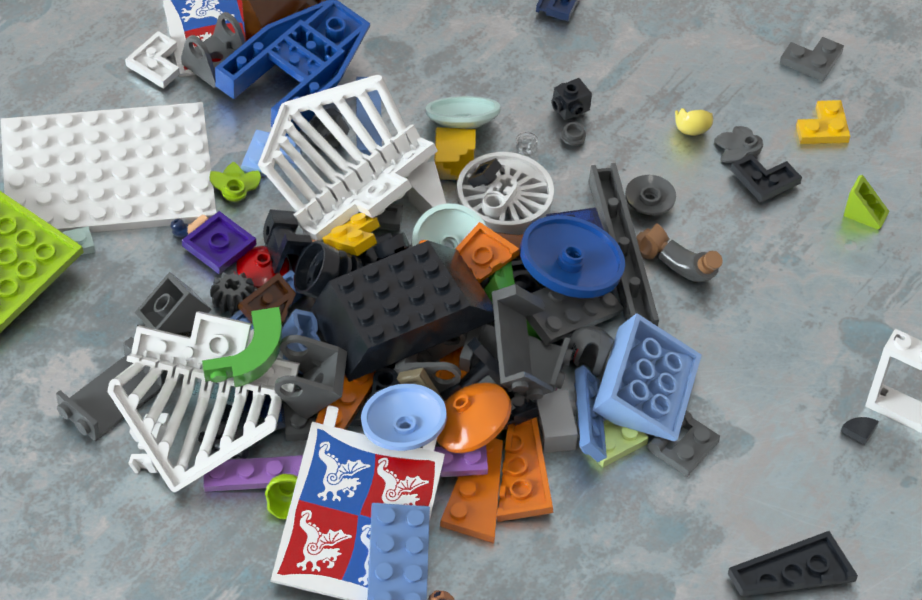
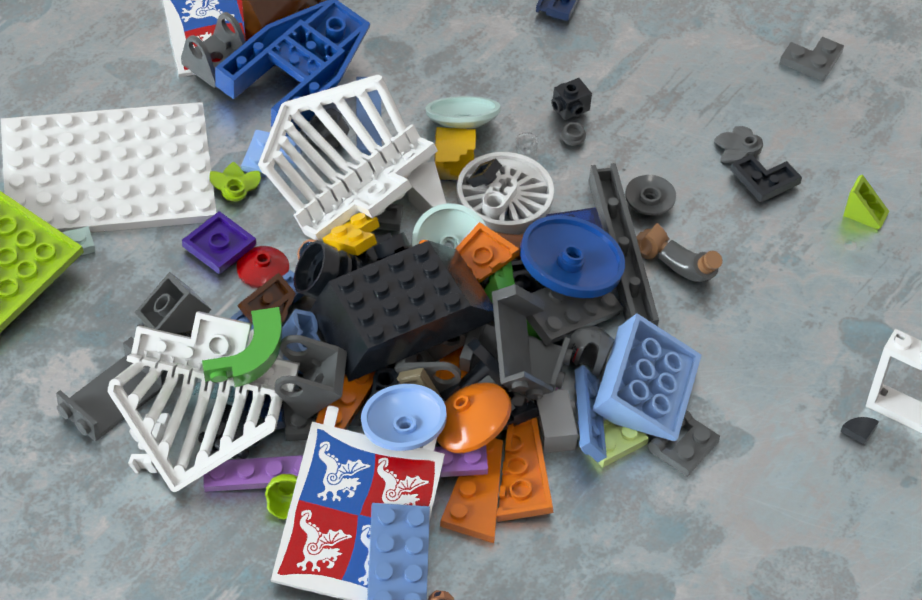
white plate [126,31,180,89] -> none
dark blue arm [170,214,208,237] -> none
dark grey gear [210,270,256,316] -> none
black piece [263,209,312,274] -> none
light yellow hair [675,108,713,136] -> none
black wing [728,531,858,597] -> none
yellow plate [796,100,850,144] -> none

